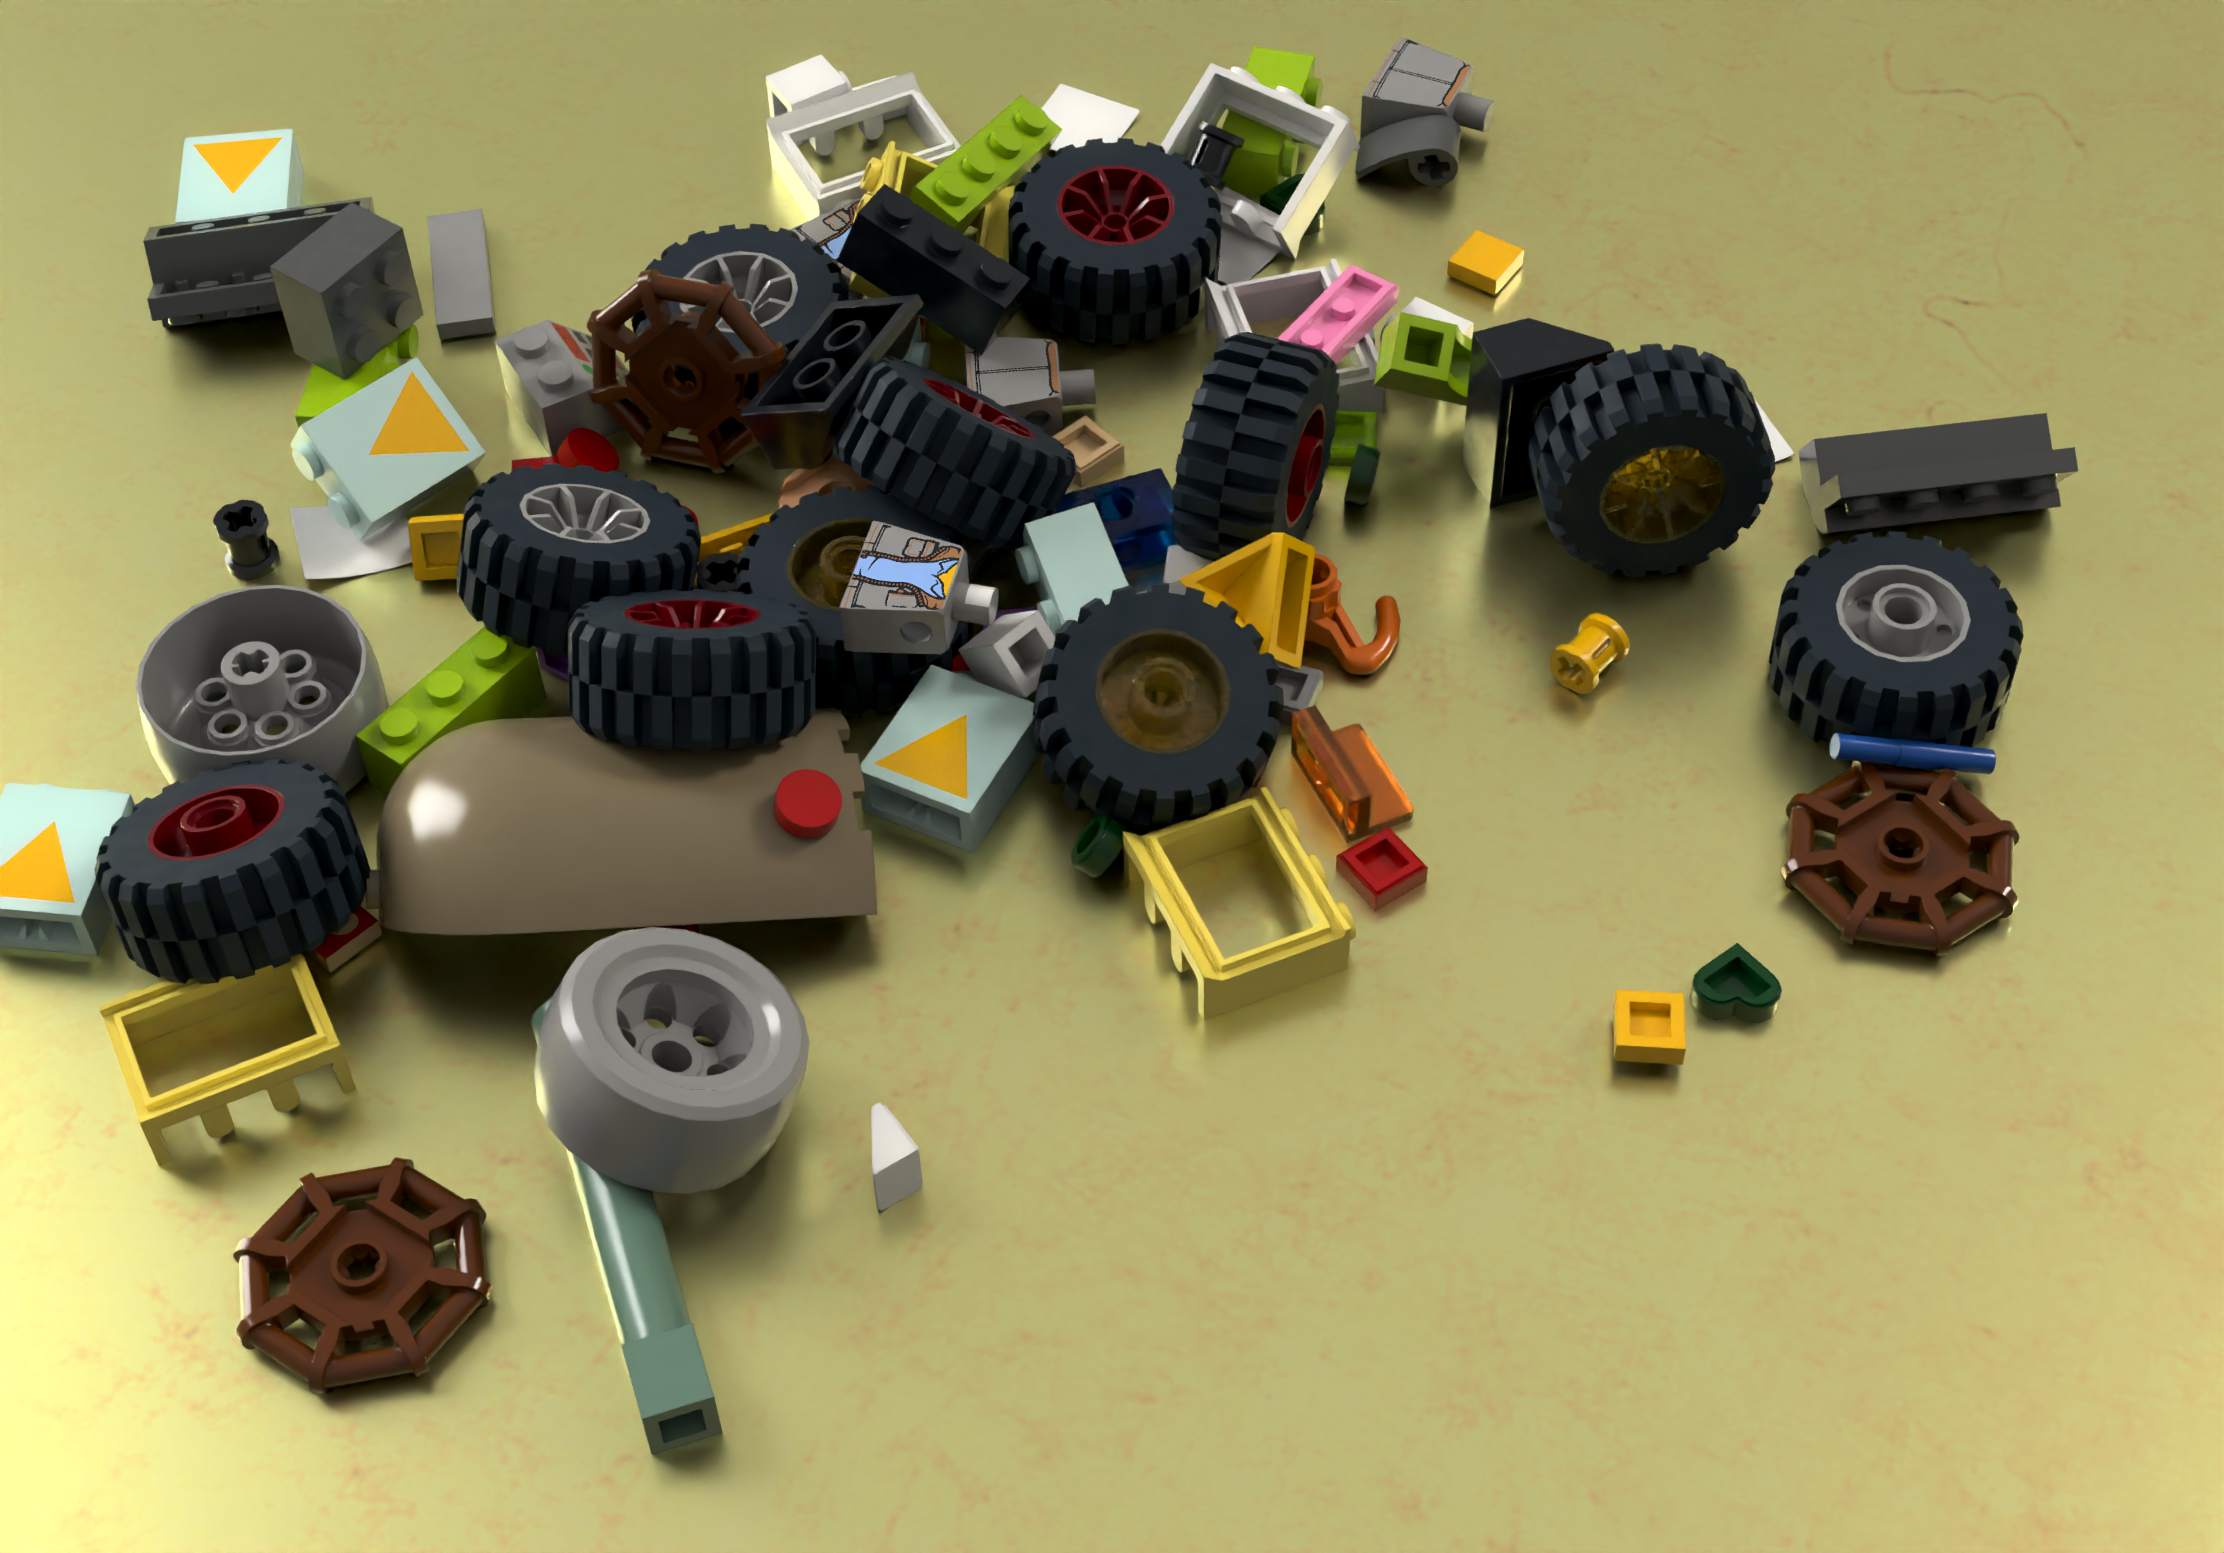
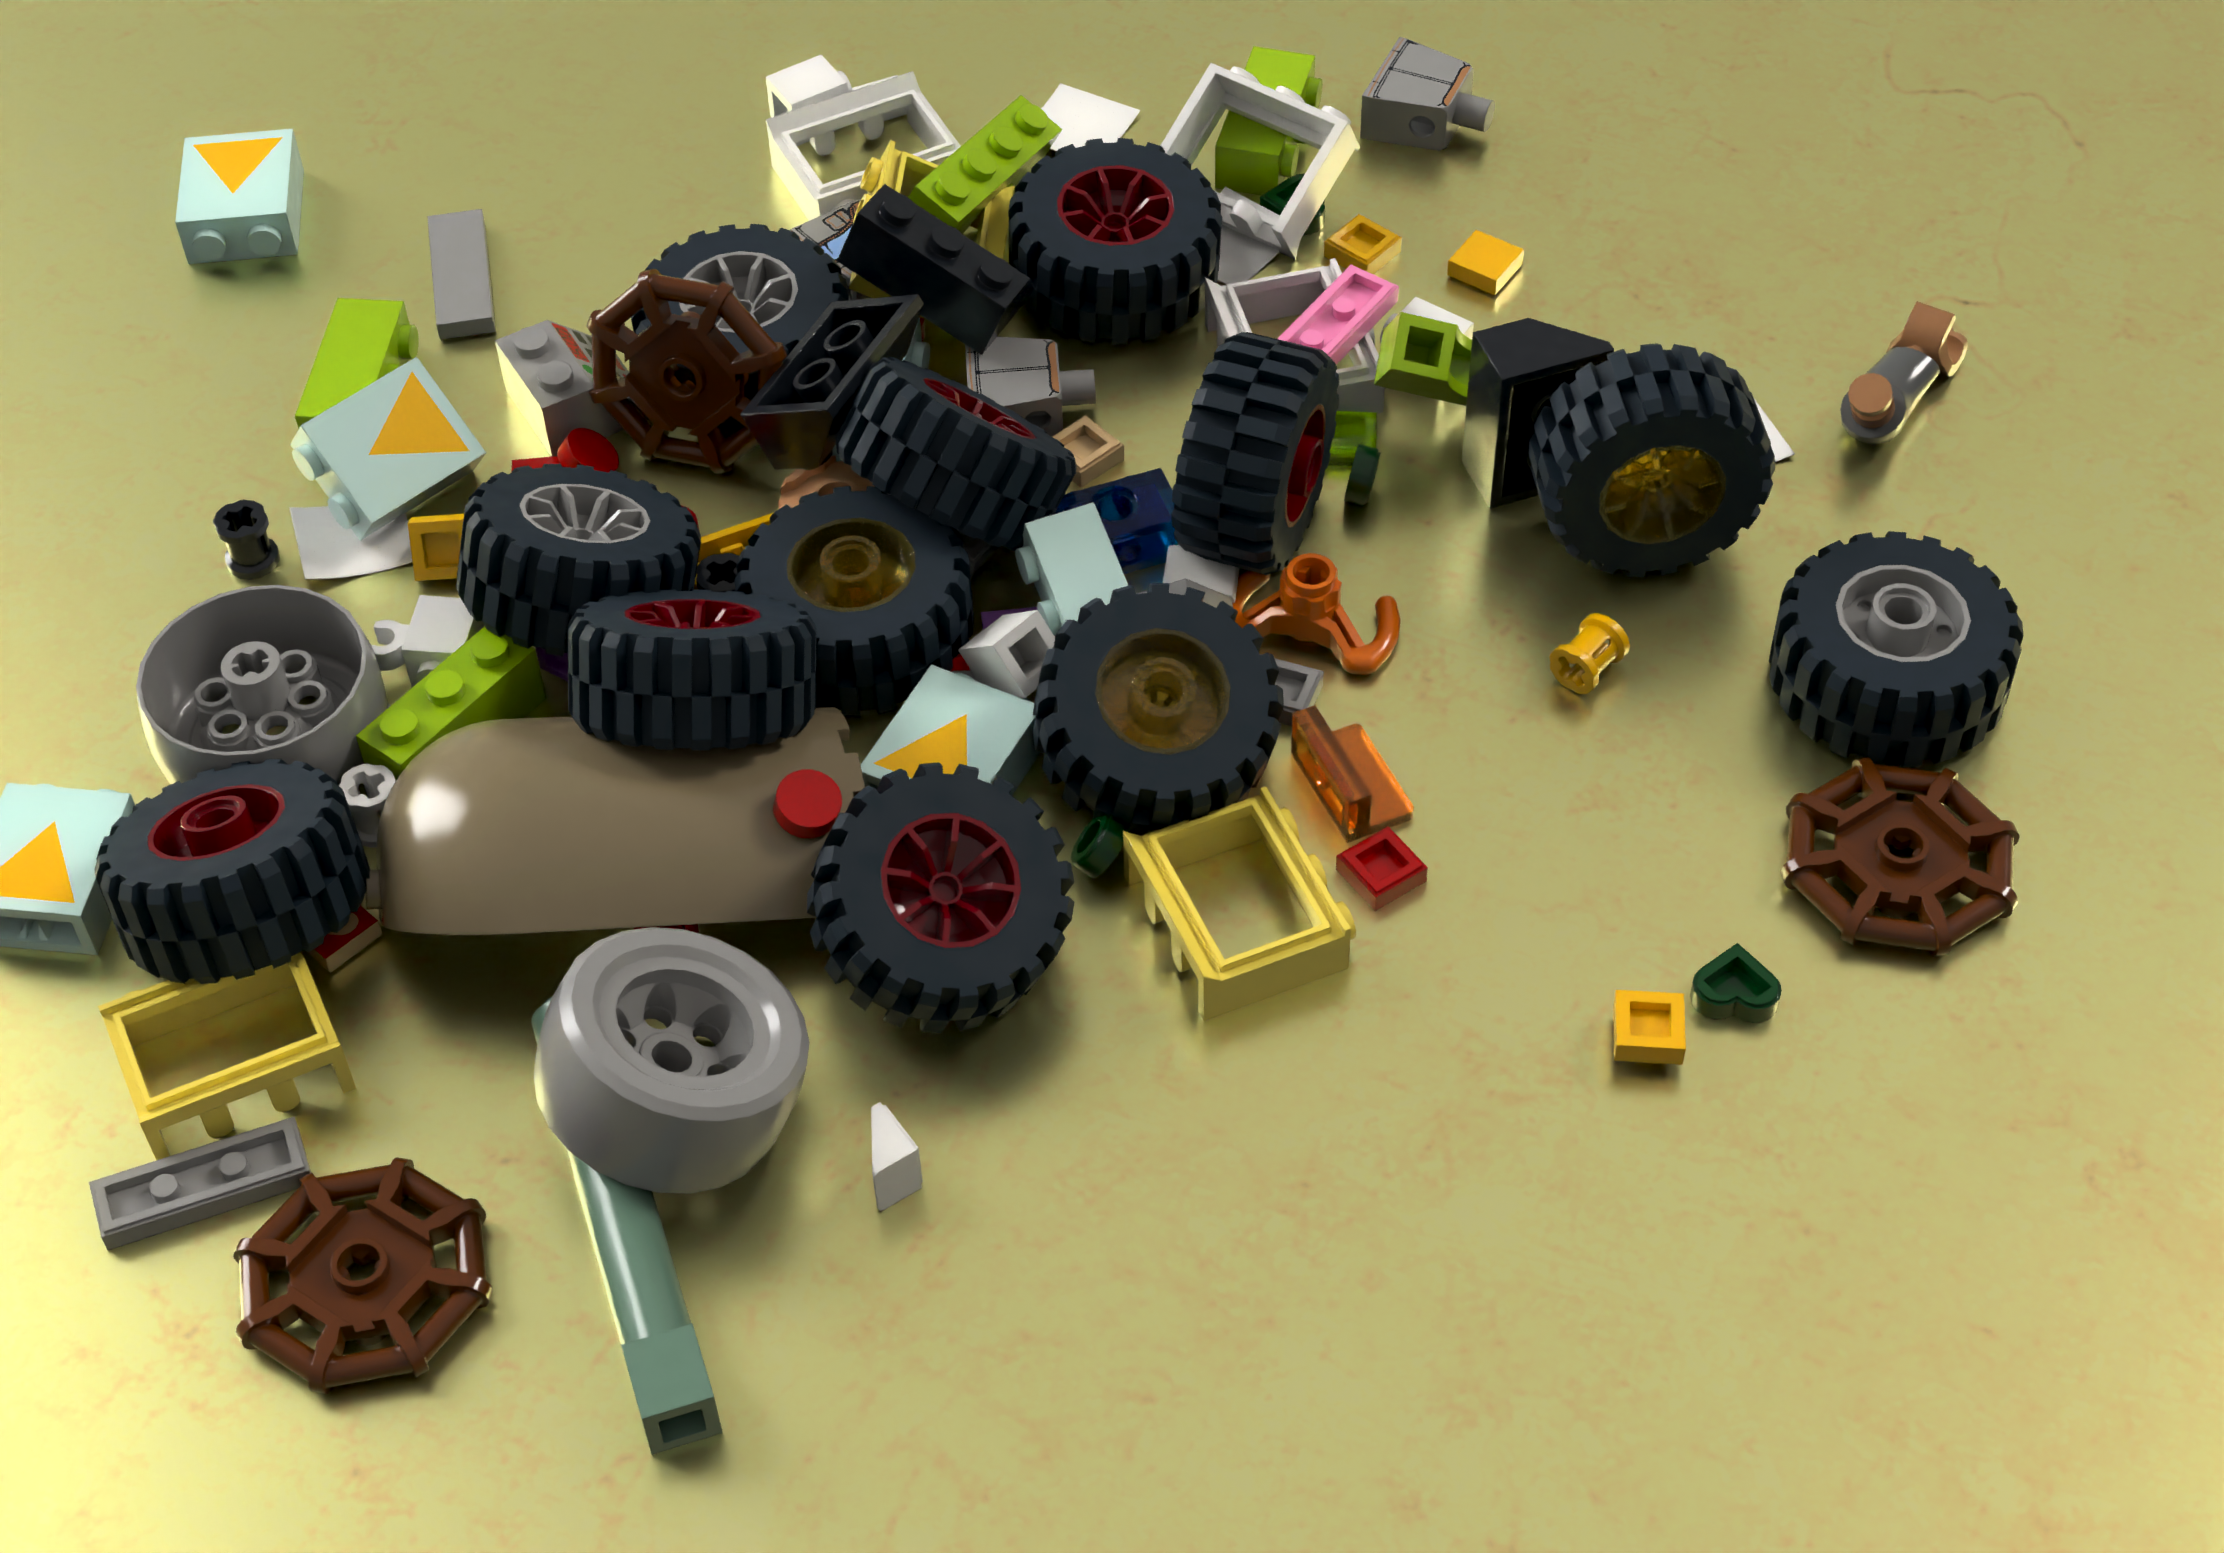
dark grey brick [143,197,375,327] -> none
dark grey brick [270,202,424,380] -> none
light grey torso [839,521,998,654] -> none
yellow slope [1178,532,1316,669] -> none
black bush [1189,120,1245,191] -> none
dark grey panel [1355,114,1461,186] -> none
dark grey brick [1798,413,2078,534] -> none
blue piece [1830,733,1996,775] -> none
none -> light grey tile [89,1117,311,1250]
none -> white bush [339,763,396,848]
none -> white brick [372,595,485,687]
none -> black wheel [807,762,1074,1033]
none -> yellow tile [1324,214,1402,274]
none -> piece [1840,301,1968,445]

